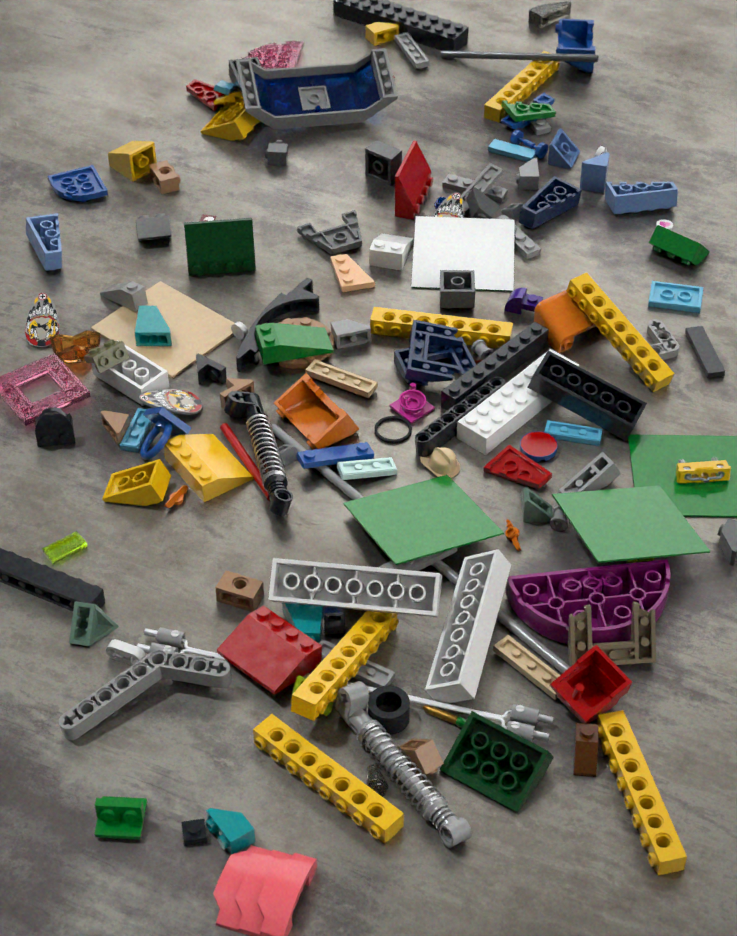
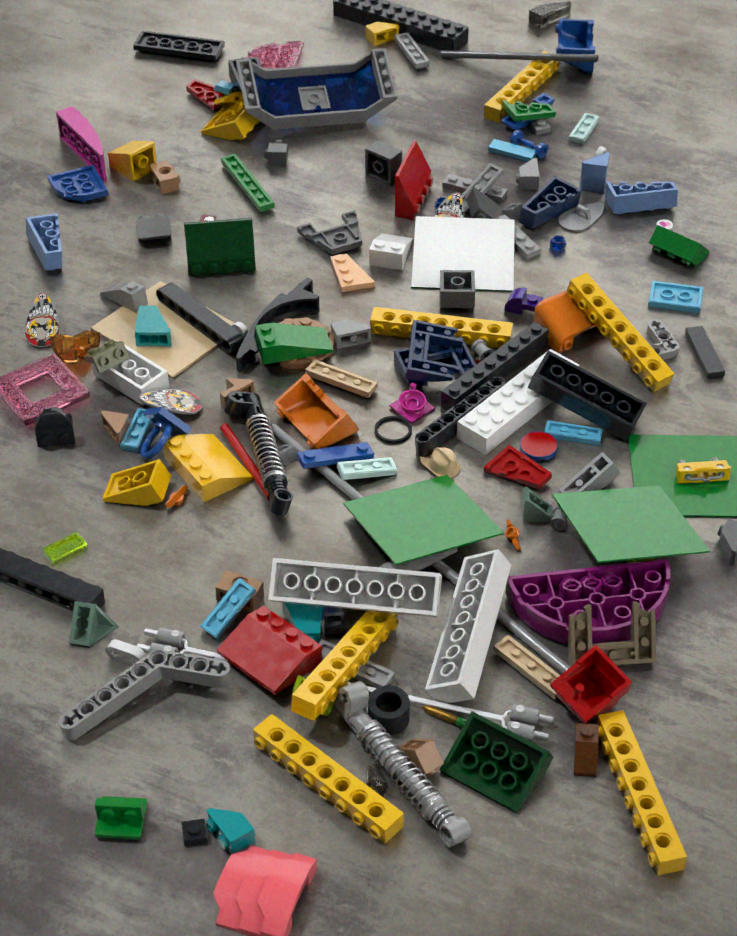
black slope [196,353,227,385] -> none
medium blue slope [548,128,580,169] -> none
none -> dark pink slope [56,106,107,182]
none -> black plate [133,30,225,61]
none -> beam [156,282,244,353]
none -> medium azure tile [200,578,256,640]
none -> green plate [221,154,275,212]
none -> clear blue plate [550,235,566,250]
none -> light grey shield [558,202,605,232]
none -> light aqua tile [569,113,599,144]

